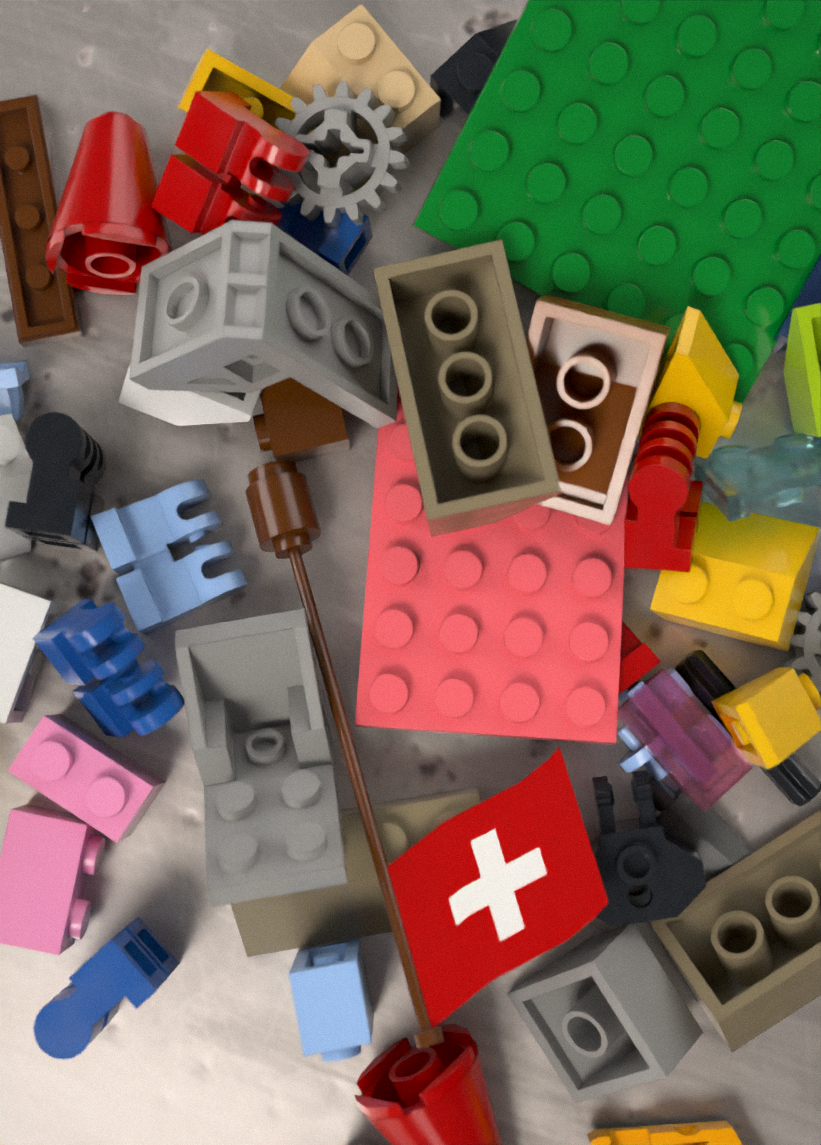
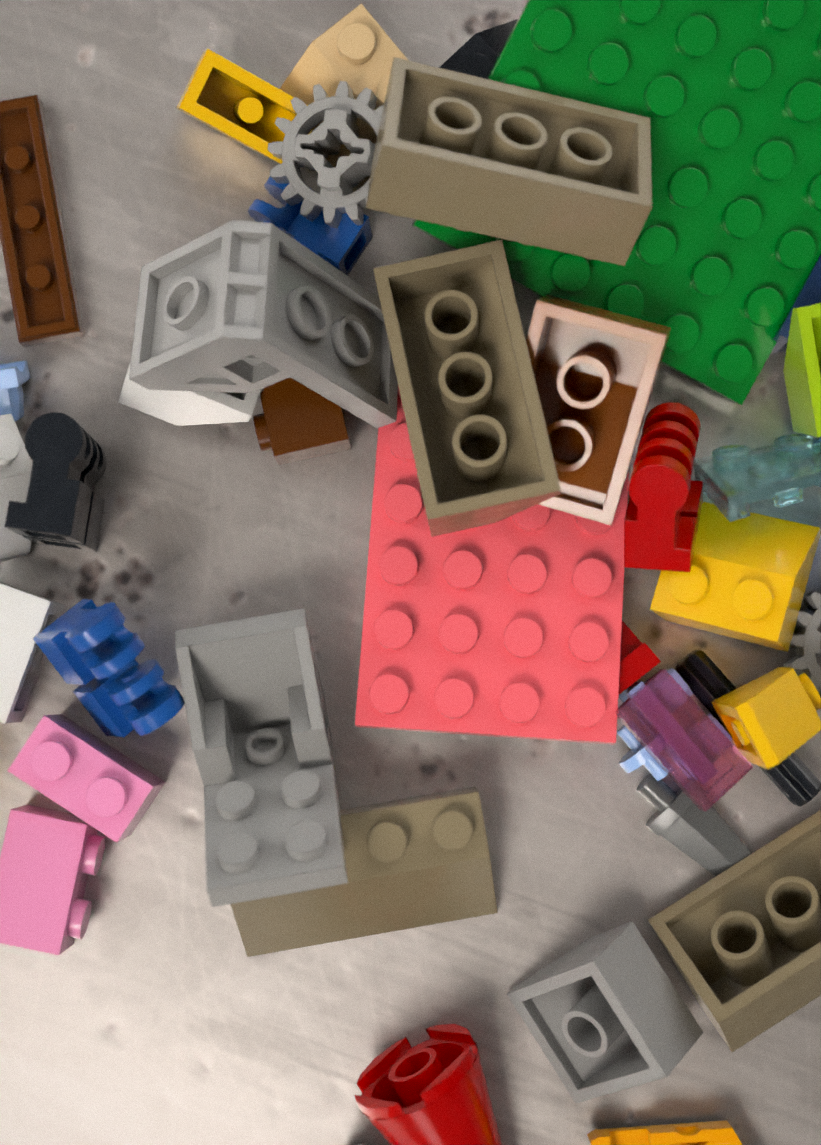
blue legs [33,916,180,1060] -> none
red cone [45,111,173,295] -> none
light blue legs [90,479,248,635] -> none
red legs [151,91,310,235] -> none
red flag [245,460,609,1049] -> none
light blue brick [289,938,374,1062] -> none
black hinge [590,770,706,926] -> none
yellow slope [639,307,742,459] -> none
none -> dark tan slope [366,57,652,266]

